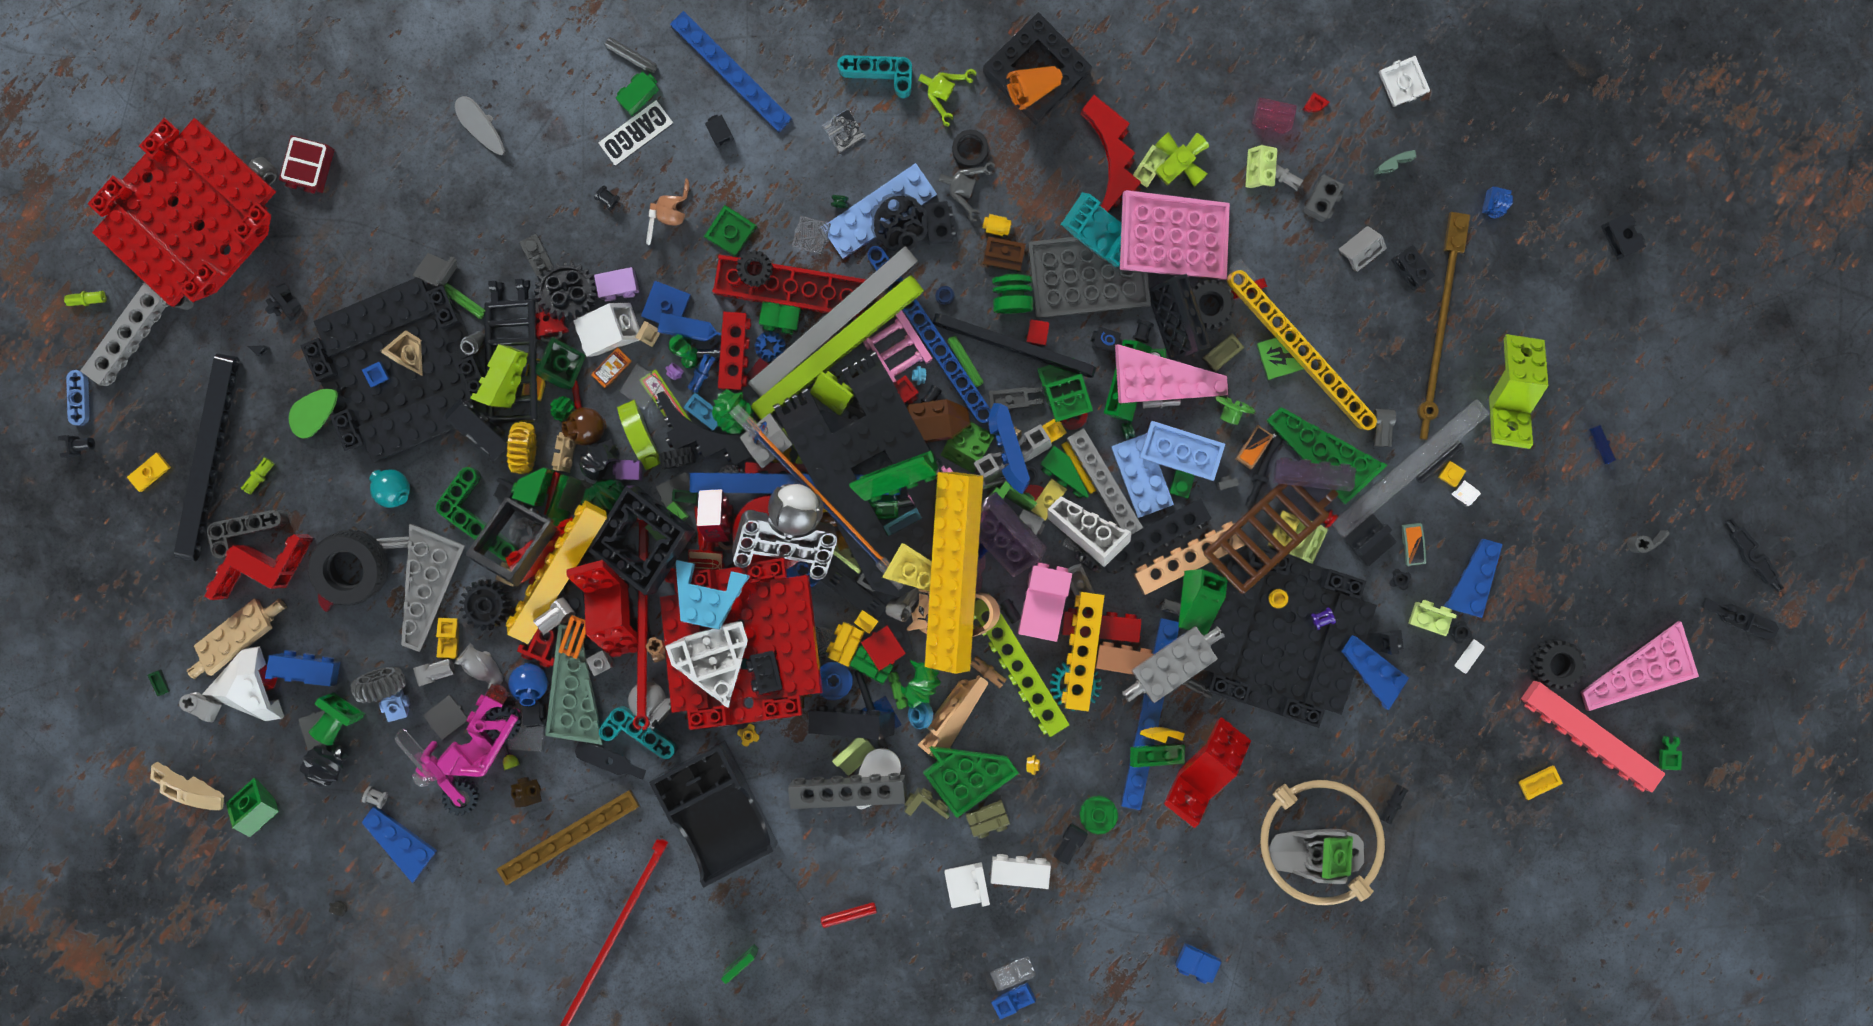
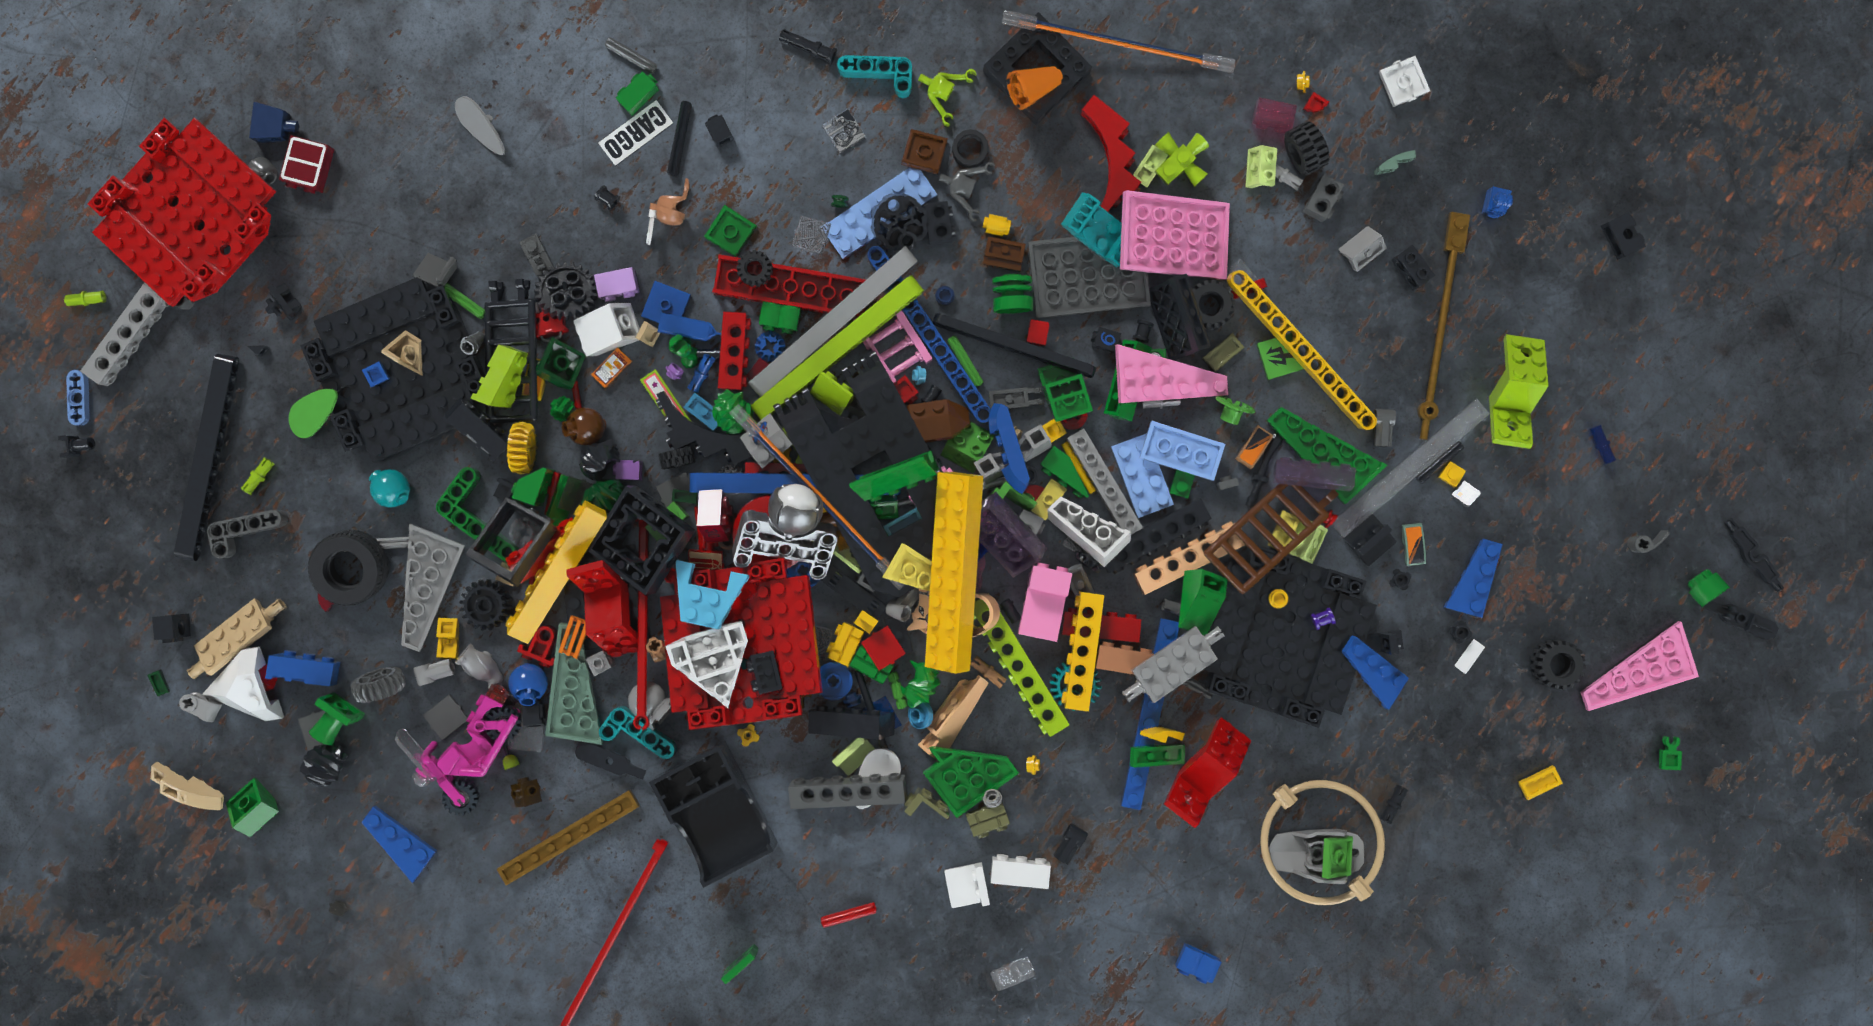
yellow plate [127,453,171,492] -> none
red bracket [204,534,314,600] -> none
light grey bush [362,786,388,809] -> none
light blue brick [379,690,410,722] -> none
light grey piece [533,598,575,635] -> none
tan hinge [551,432,576,473] -> none
lime arch [617,399,660,470] -> none
clear piece [620,364,662,410] -> none
blue plate [670,11,792,133] -> none
blue slope [991,982,1036,1019] -> none
green tile [1079,795,1118,835] -> none
dark green bush [1121,421,1135,440] -> none
yellowish green bracket [1408,600,1457,636] -> none
coral brick [1520,681,1665,792] -> none
none -> black brick [152,613,191,643]
none -> dark blue torso [249,102,299,143]
none -> black axle [667,101,692,176]
none -> black pin [779,29,837,65]
none -> dark blue plate [843,692,862,708]
none -> reddish brown plate [901,129,948,174]
none -> light grey plate [983,789,1002,808]
none -> piece [1002,10,1235,73]
none -> black tyre [1284,121,1330,175]
none -> yellow plate [1297,71,1310,93]
none -> green piece [1688,569,1730,608]

